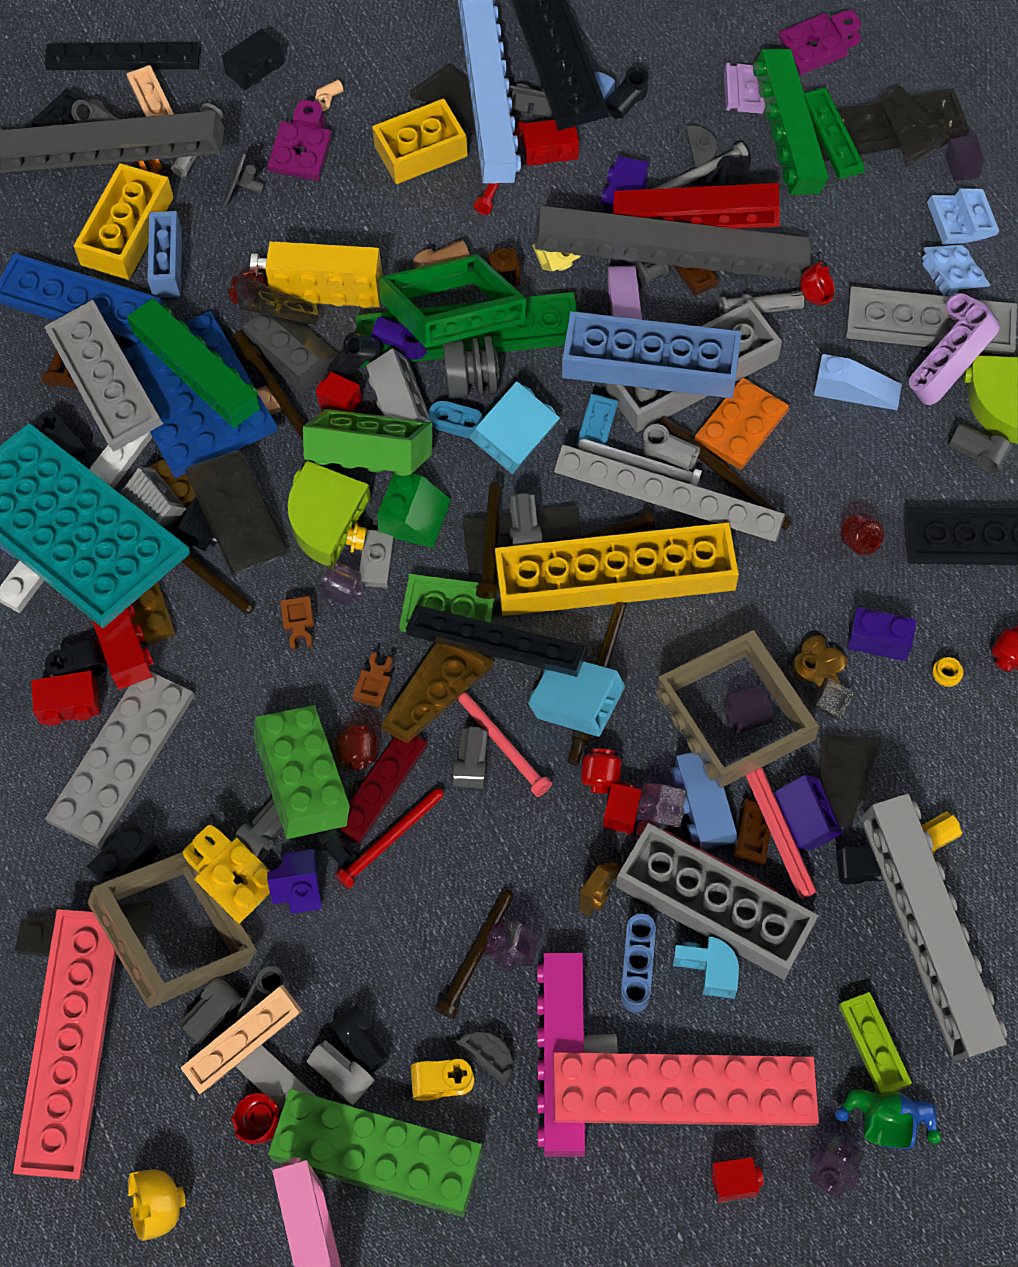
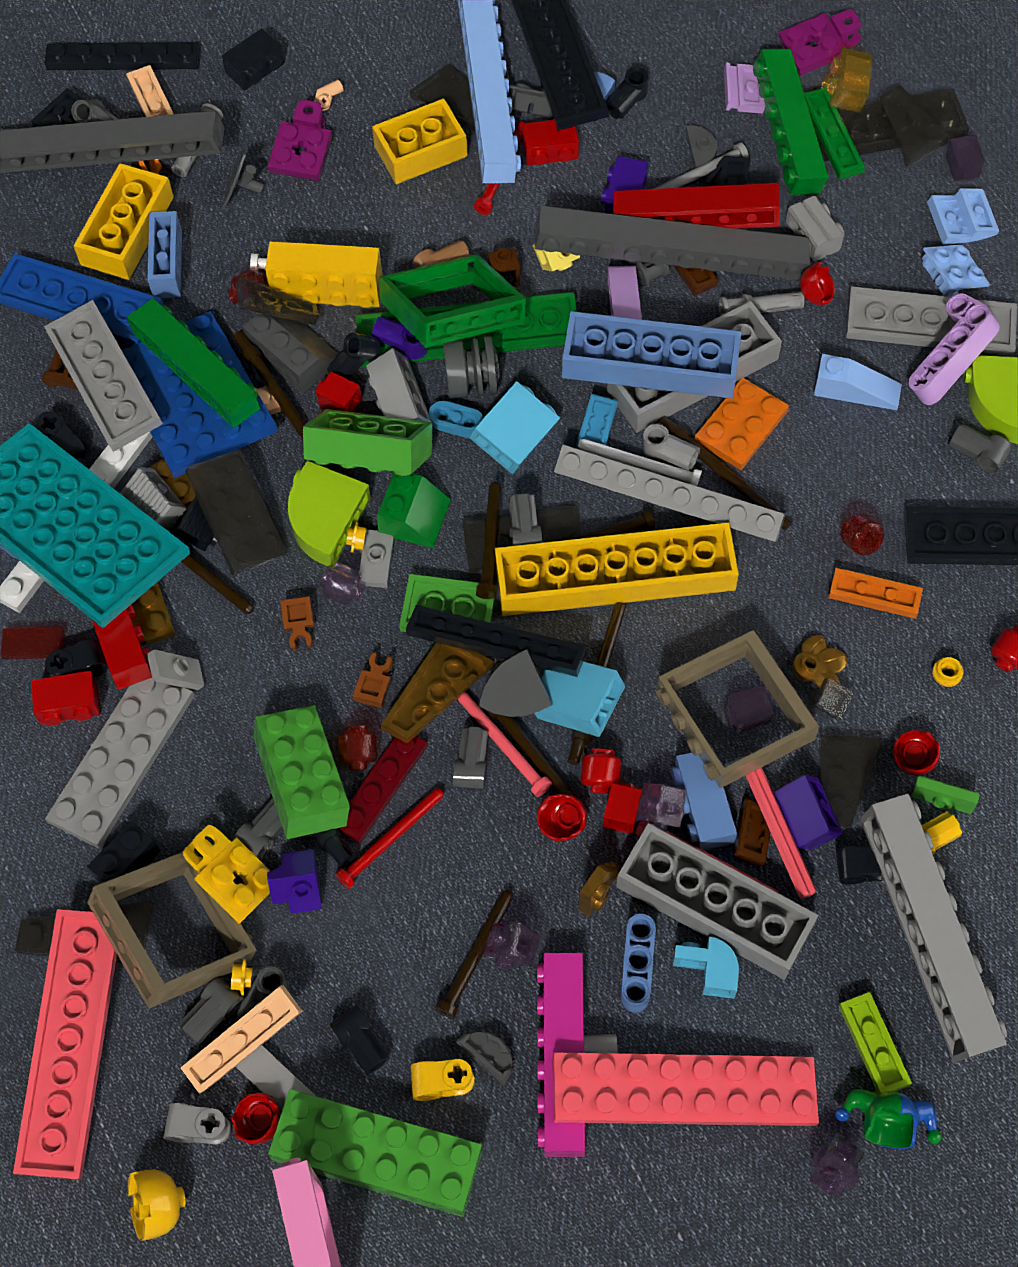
light grey piece [307,1040,375,1106] -> none
red brick [710,1157,763,1203] -> none
dark purple brick [847,607,917,661] -> none
none -> clear red tile [0,627,64,660]
none -> light grey plate [147,649,204,691]
none -> light grey piece [163,1103,231,1145]
none -> yellow plate [231,959,253,995]
none -> dark grey shield [479,650,552,717]
none -> dark brown bar [488,711,578,799]
none -> red hair [536,794,587,841]
none -> light grey brick [786,196,844,262]
none -> clear yellow brick [822,47,873,113]
none -> orange plate [828,568,923,619]
none -> red hair [893,730,941,776]
none -> bright green plate [911,776,980,814]

